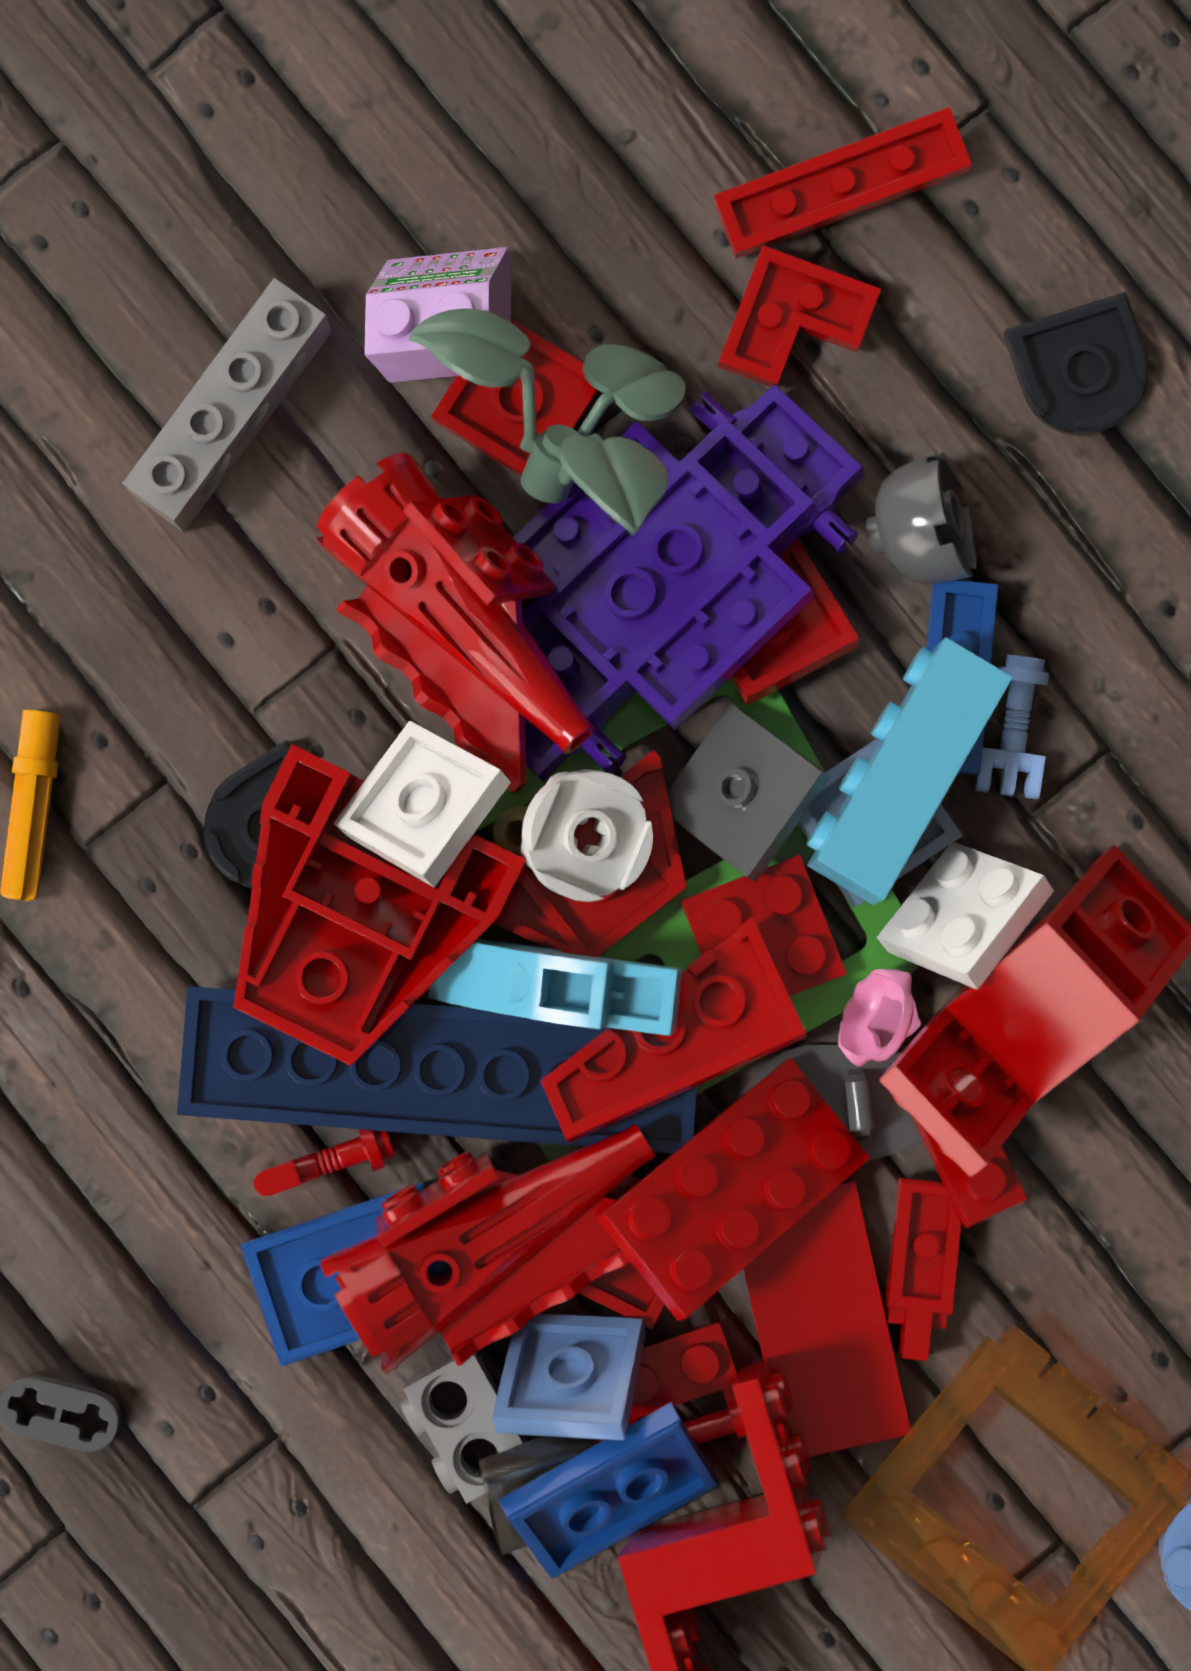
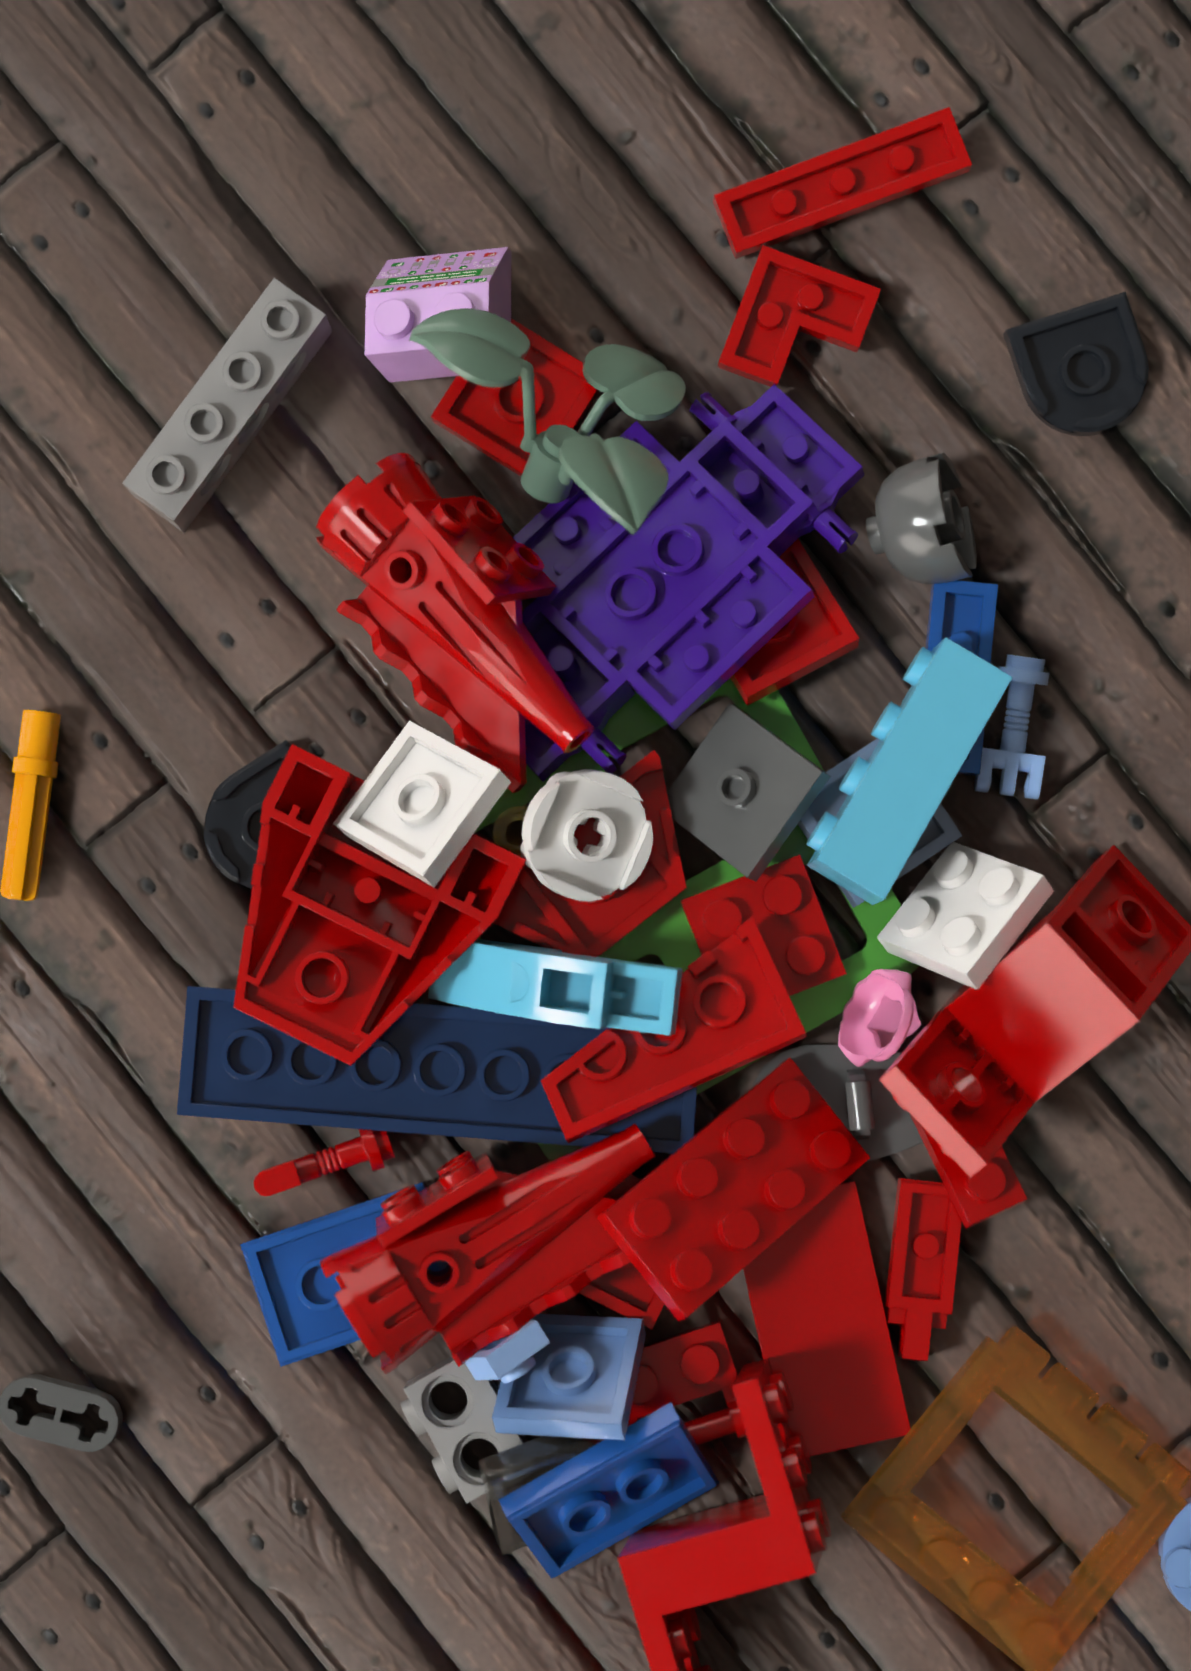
none -> light blue plate [465,1320,550,1384]

